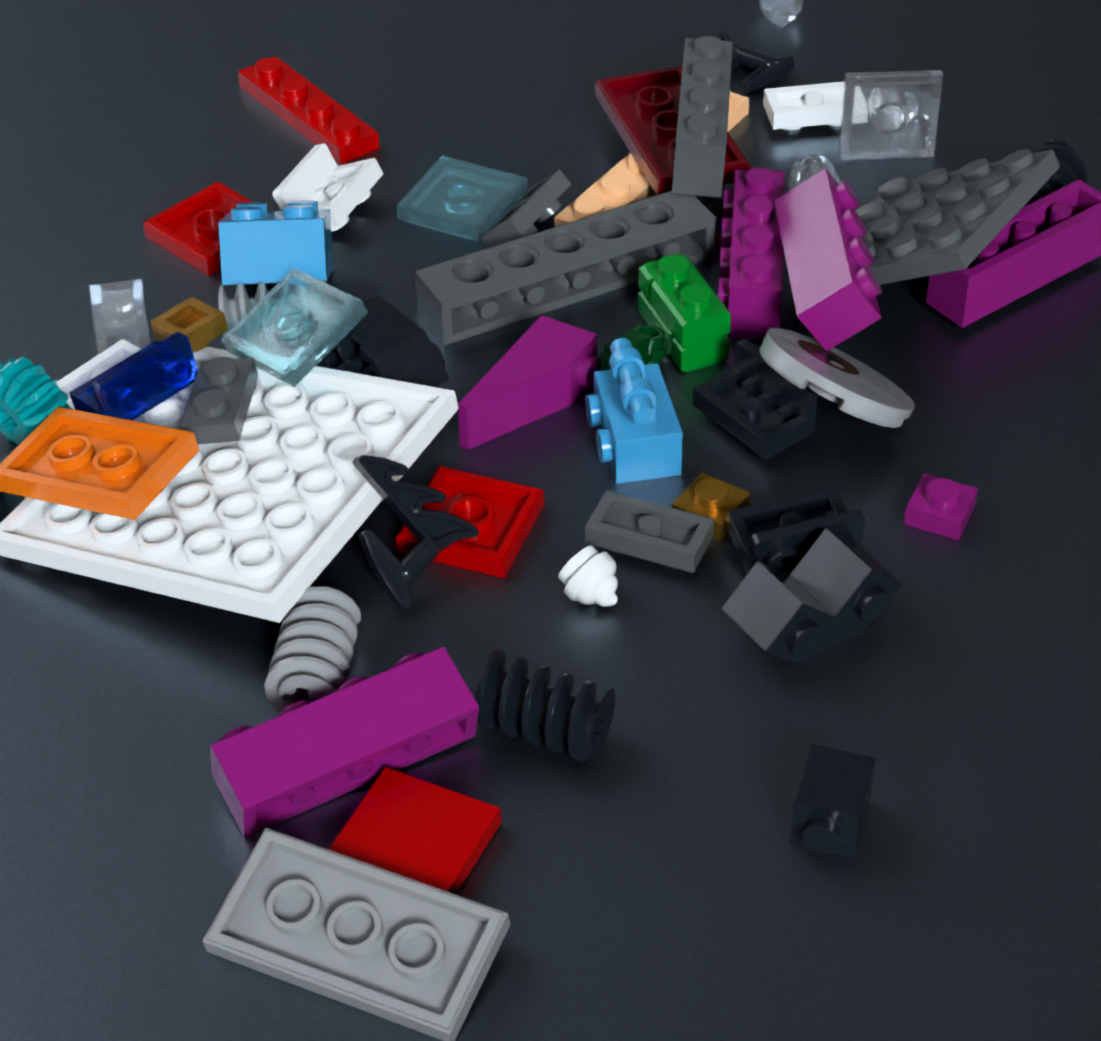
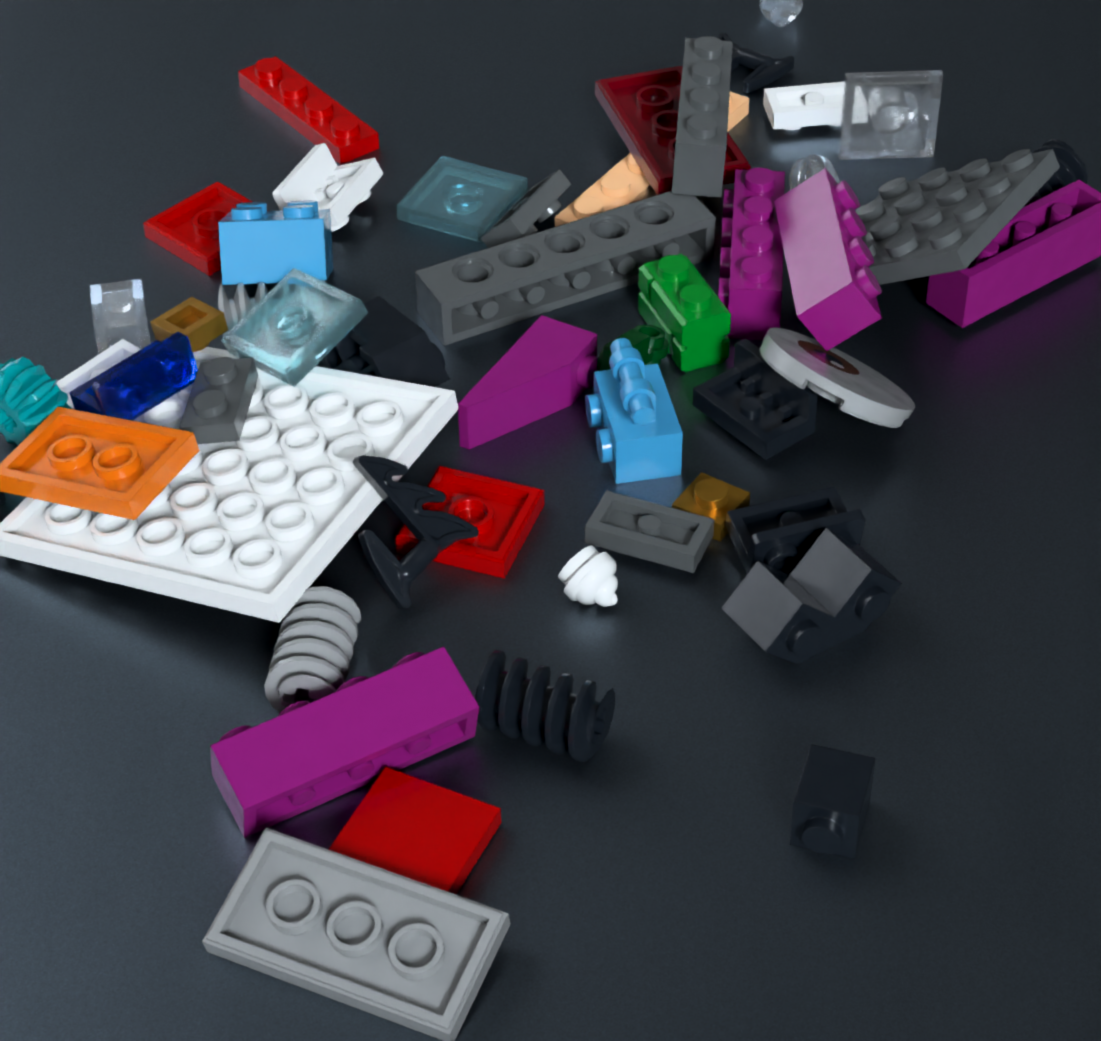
magenta plate [904,473,978,540] -> none

